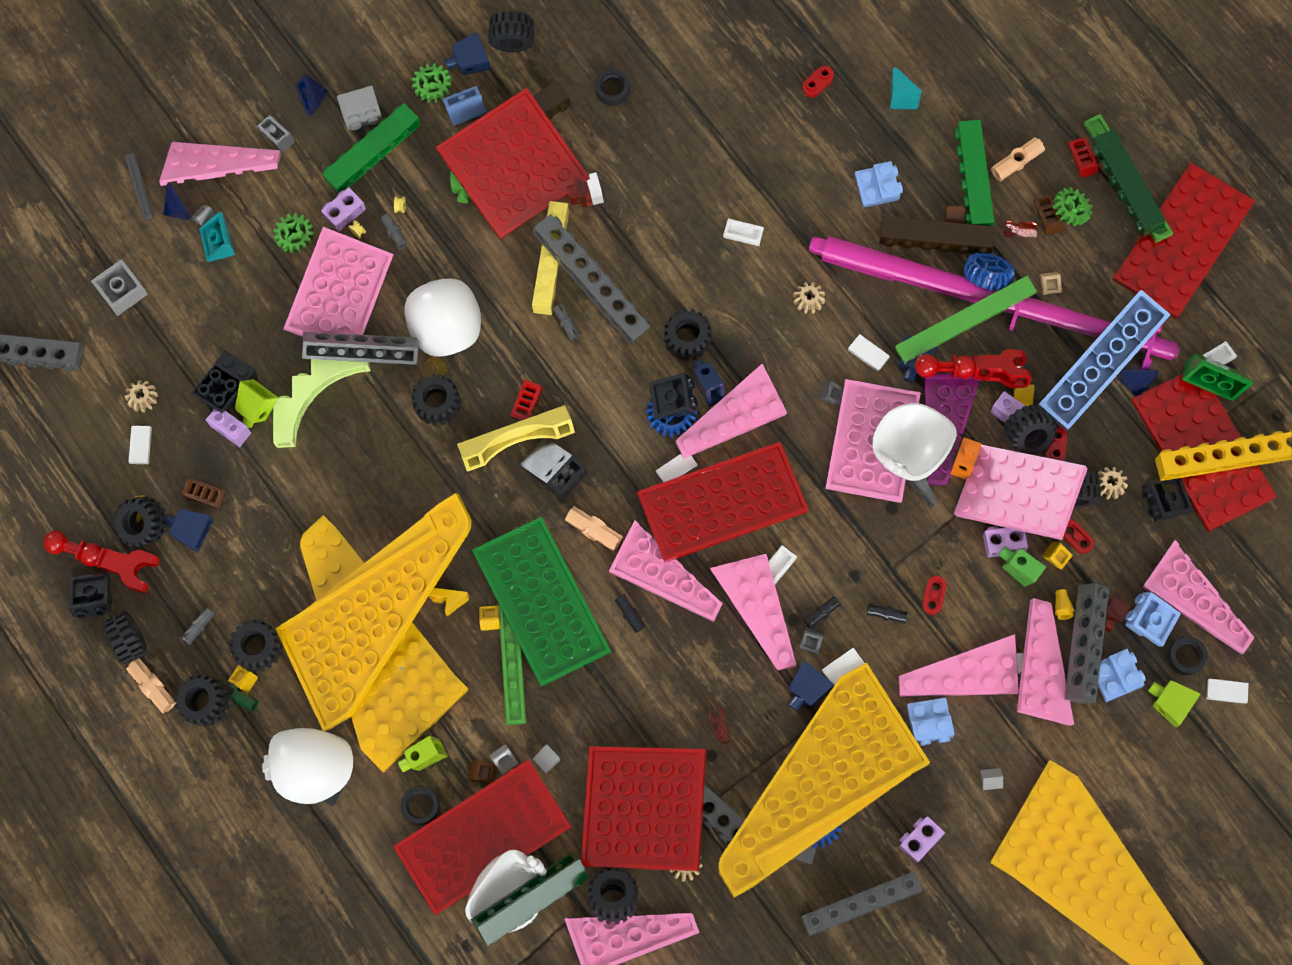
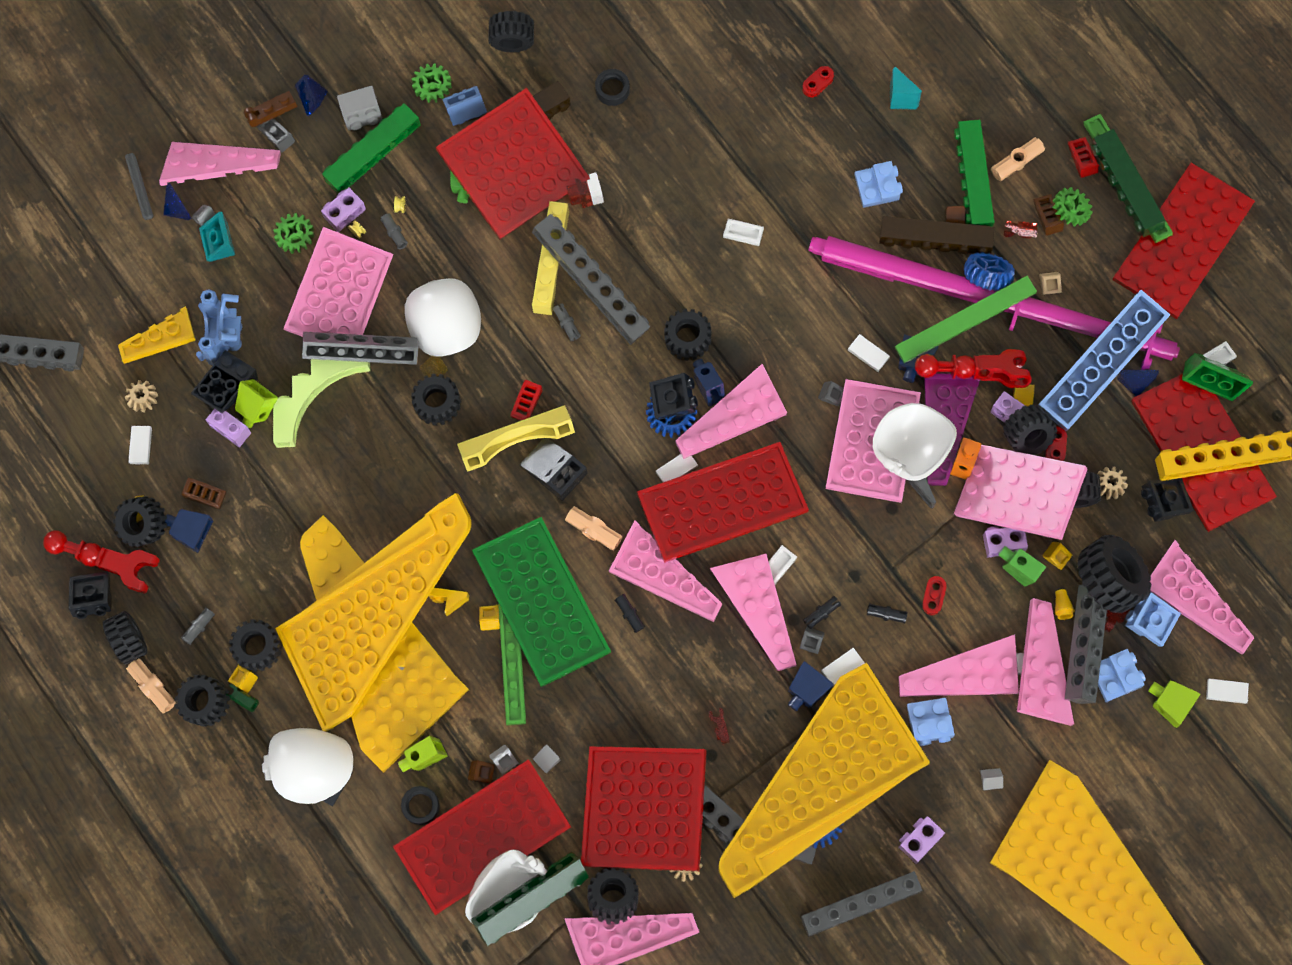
light grey brick [91,259,148,316] -> none
dark blue torso [444,32,490,75] -> none
tan gear [794,282,825,314] -> none
red plate [1063,520,1094,554] -> none
black tyre [1167,636,1208,675] -> none
none -> yellow wing [118,306,196,364]
none -> medium blue piece [196,289,242,365]
none -> reddish brown plate [244,91,297,127]
none -> black tyre [1077,535,1152,613]

